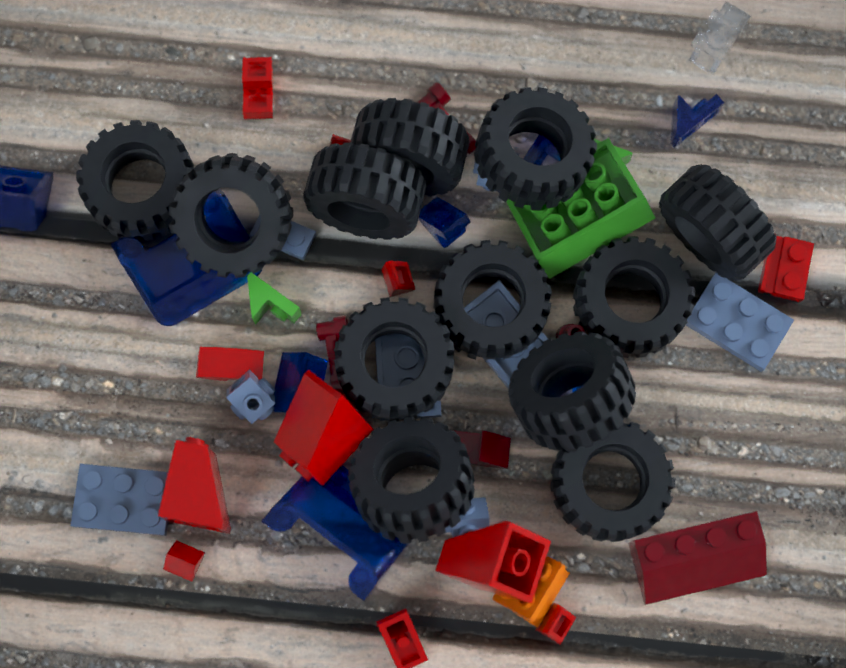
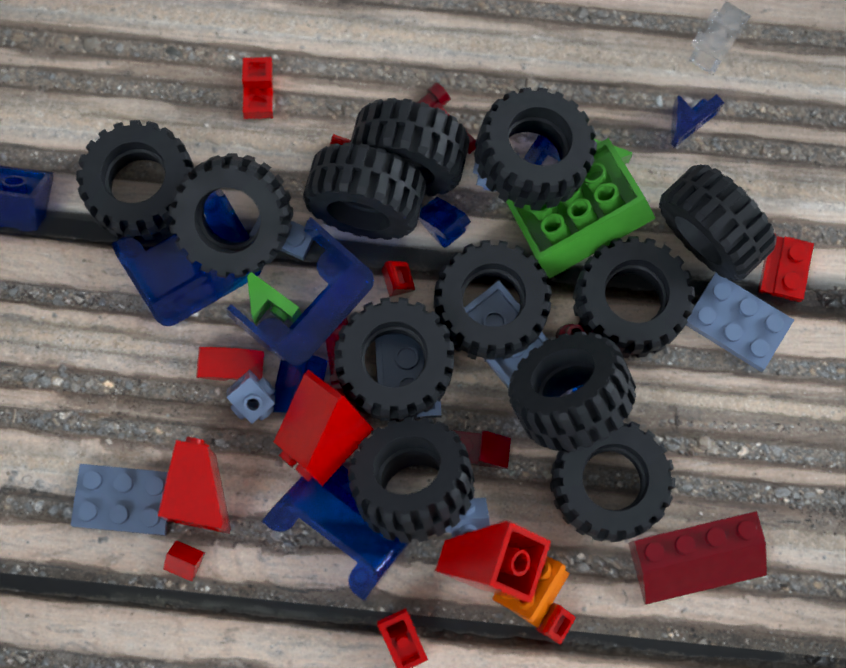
none -> clear blue windscreen [227,217,374,366]

